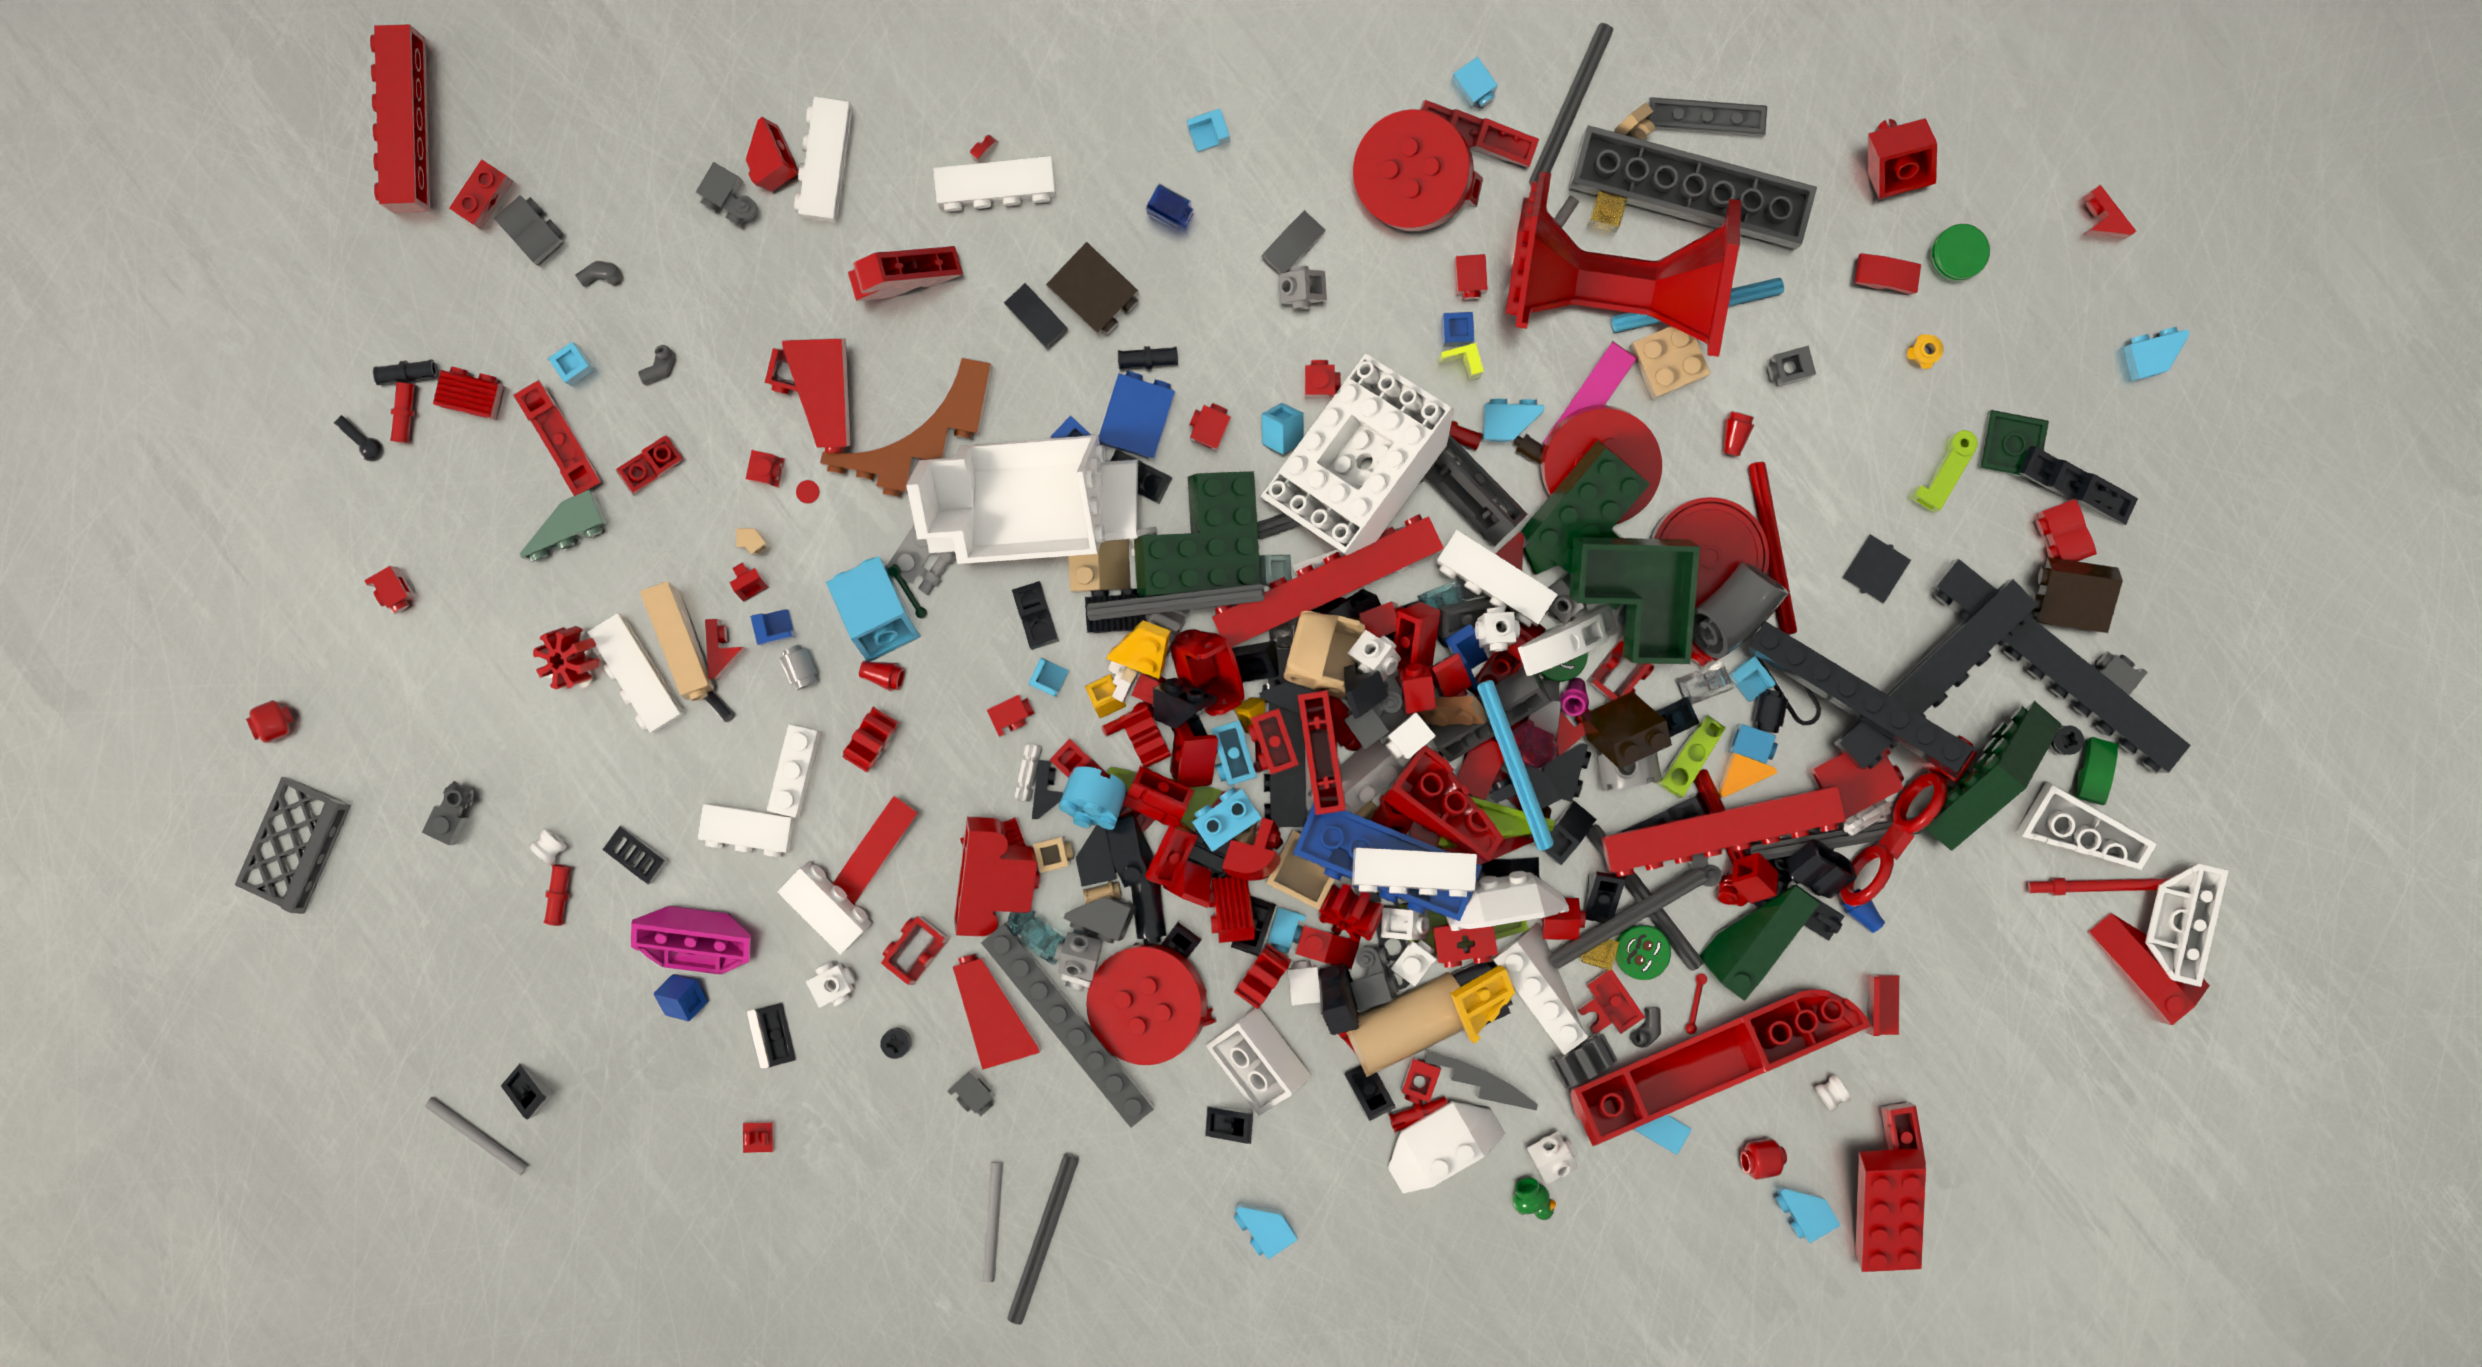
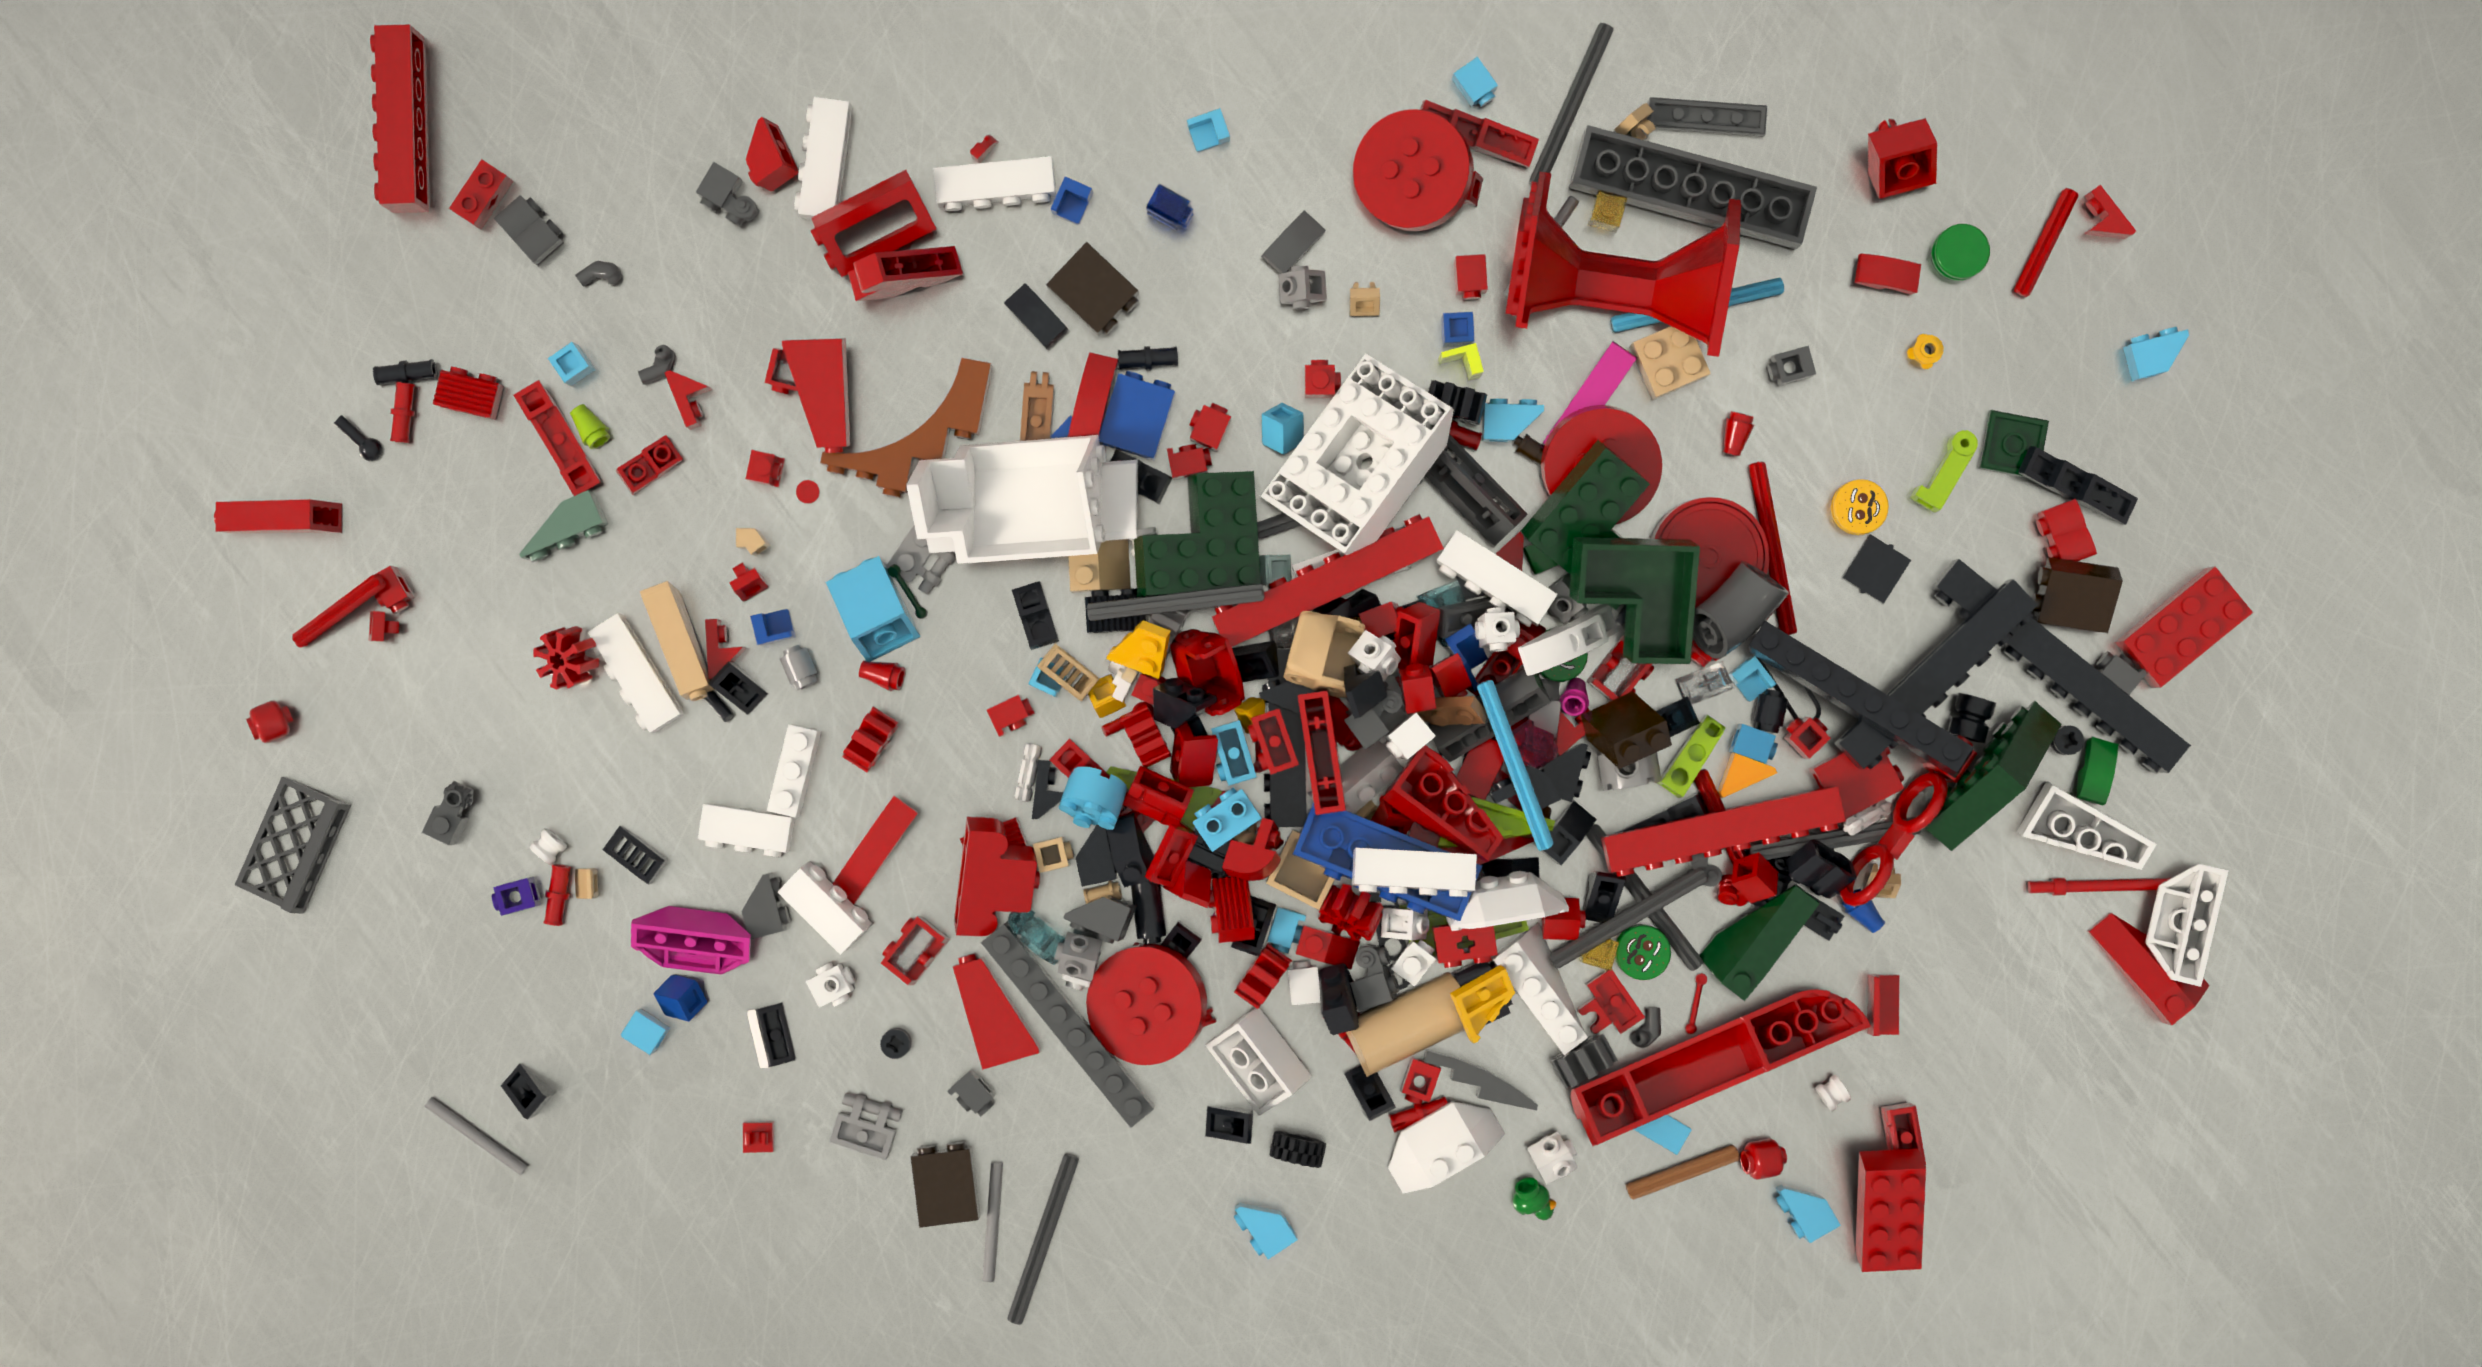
none -> red slope [214,499,342,533]
none -> red axle [292,574,386,648]
none -> red tile [368,611,399,642]
none -> dark purple brick [492,877,541,916]
none -> lime cone [570,404,610,449]
none -> tan slope [575,868,599,899]
none -> medium azure panel [621,1009,671,1055]
none -> red slope [664,370,712,430]
none -> black slope [709,661,768,715]
none -> dark grey slope [741,872,790,939]
none -> red piece [810,170,936,277]
none -> light grey plate [829,1093,902,1160]
none -> dark brown brick [911,1142,981,1228]
none -> medium nougat hinge [1020,371,1054,441]
none -> tan slope [1037,643,1100,701]
none -> blue panel [1051,176,1093,224]
none -> red slope [1068,352,1118,437]
none -> red brick [1167,444,1212,480]
none -> black tyre [1269,1131,1326,1168]
none -> tan tile [1350,282,1380,316]
none -> black gear [1428,380,1487,425]
none -> medium nougat axle [1626,1145,1740,1200]
none -> red brick [1783,717,1831,759]
none -> yellow head [1830,479,1889,535]
none -> tan tile [1865,864,1901,898]
none -> black wheel [1948,693,1996,743]
none -> red axle [2014,188,2079,297]
none -> red brick [2114,566,2253,688]

